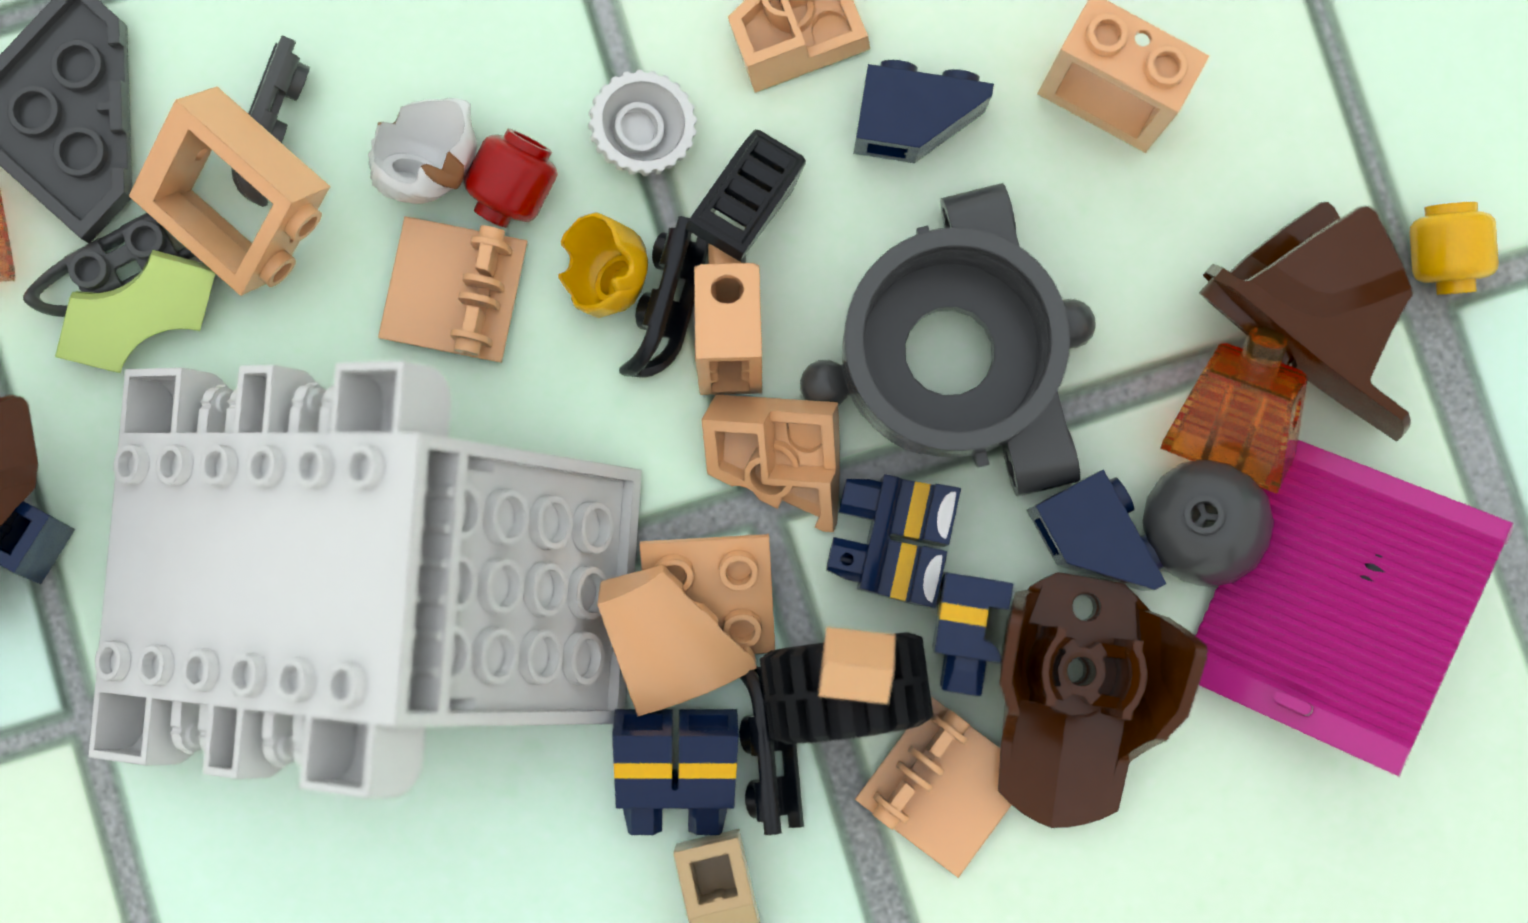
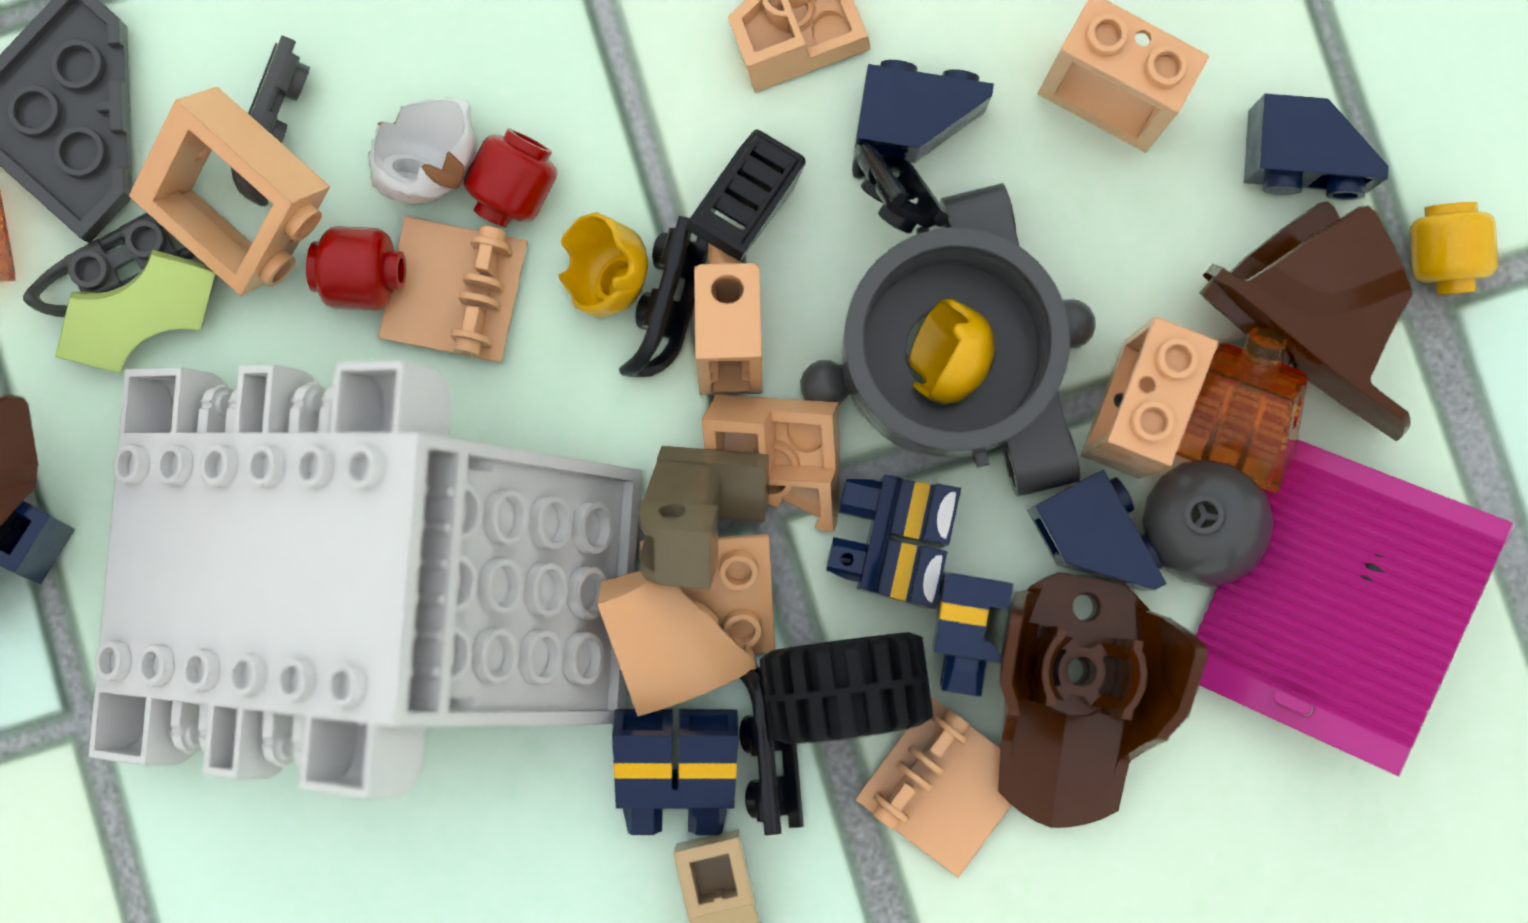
white hat [588,69,697,176] -> none
light nougat slope [819,627,895,704] -> none
none -> red head [306,226,406,311]
none -> dark tan piece [639,446,769,590]
none -> black piece [852,141,948,233]
none -> yellow hair [909,298,996,405]
none -> light nougat window [1080,316,1219,479]
none -> dark blue slope [1244,93,1389,200]

